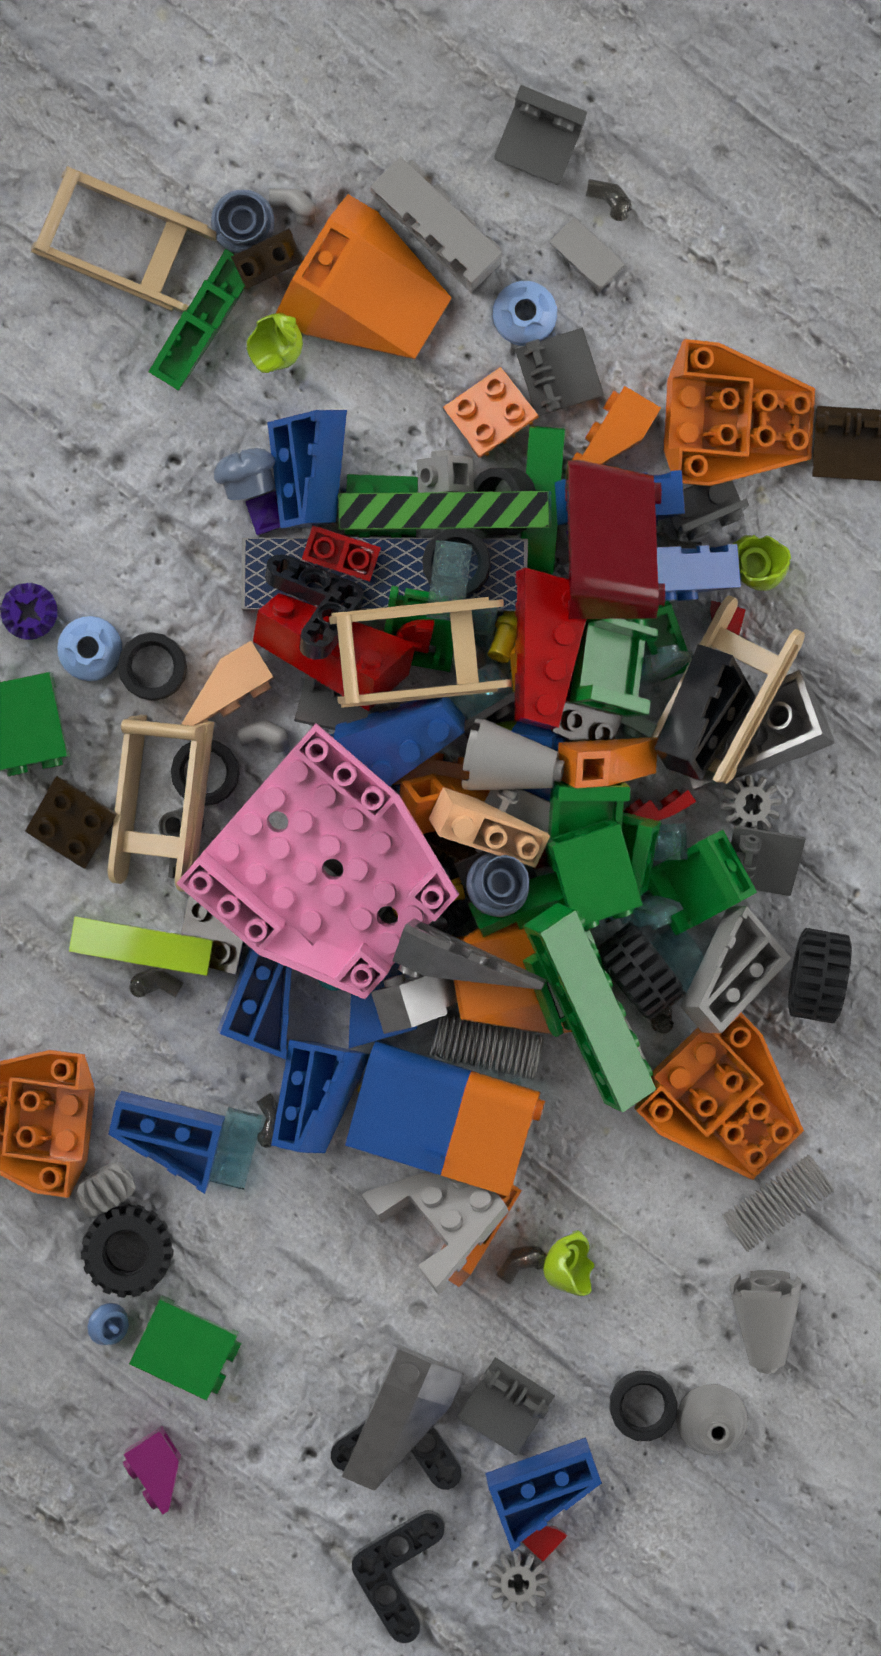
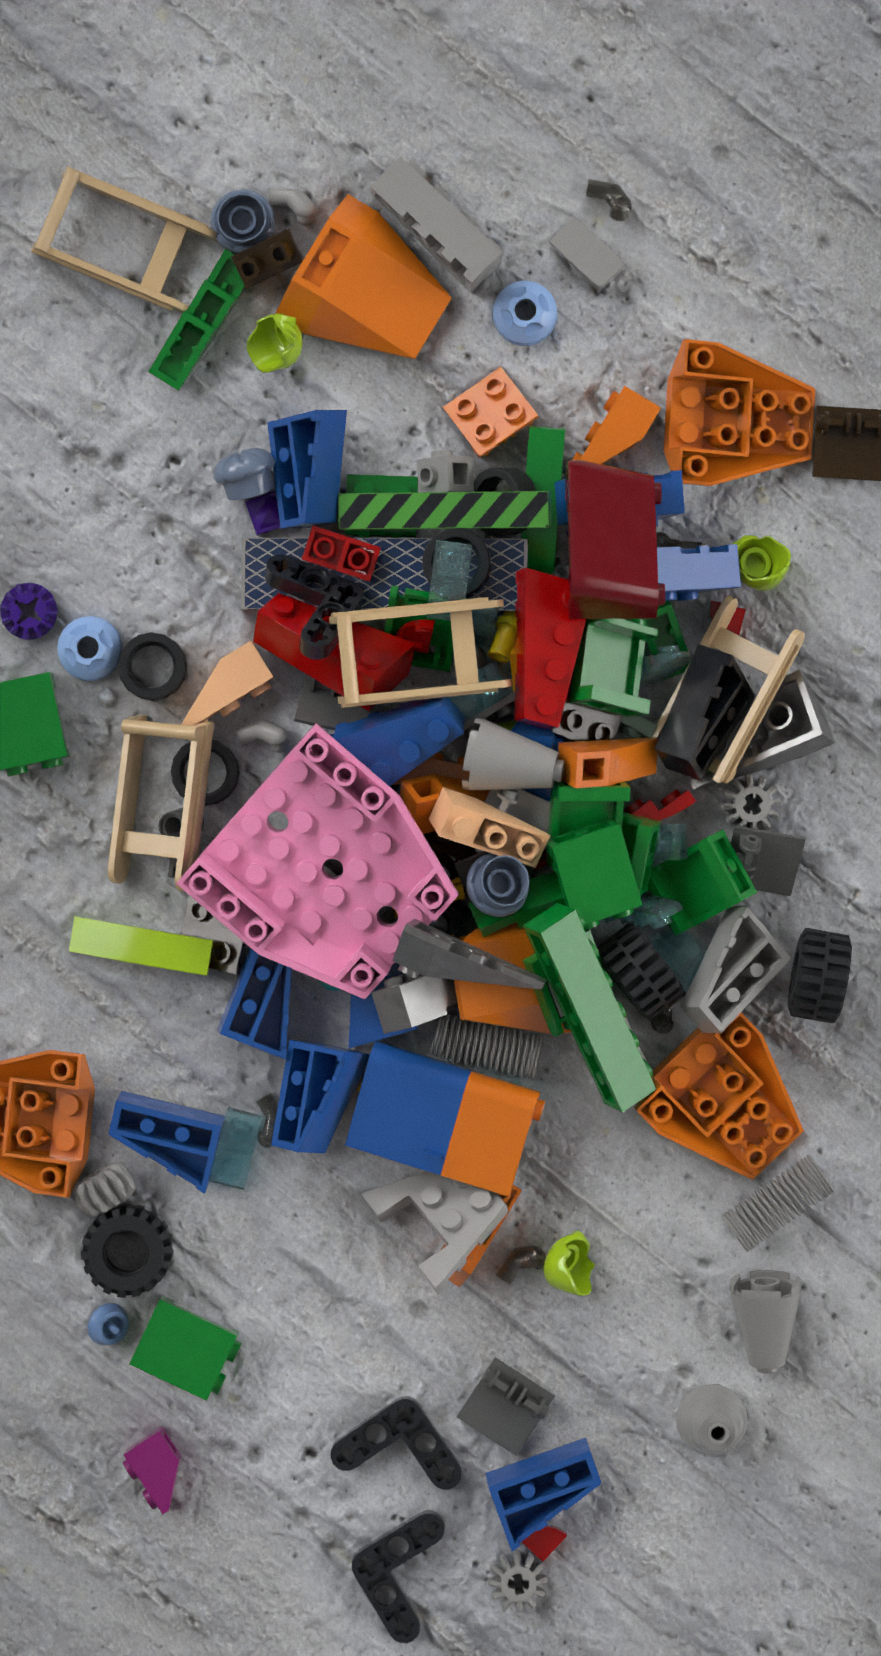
dark brown hinge [25,776,117,869] -> none
clear smoke arm [129,967,184,998] -> none
flat silver wedge [342,1344,465,1491] -> none
dark grey bracket [494,85,587,185] -> none
dark grey hinge [515,327,604,416] -> none
black tyre [609,1371,678,1441] -> none
dark grey bracket [670,480,749,541] -> none

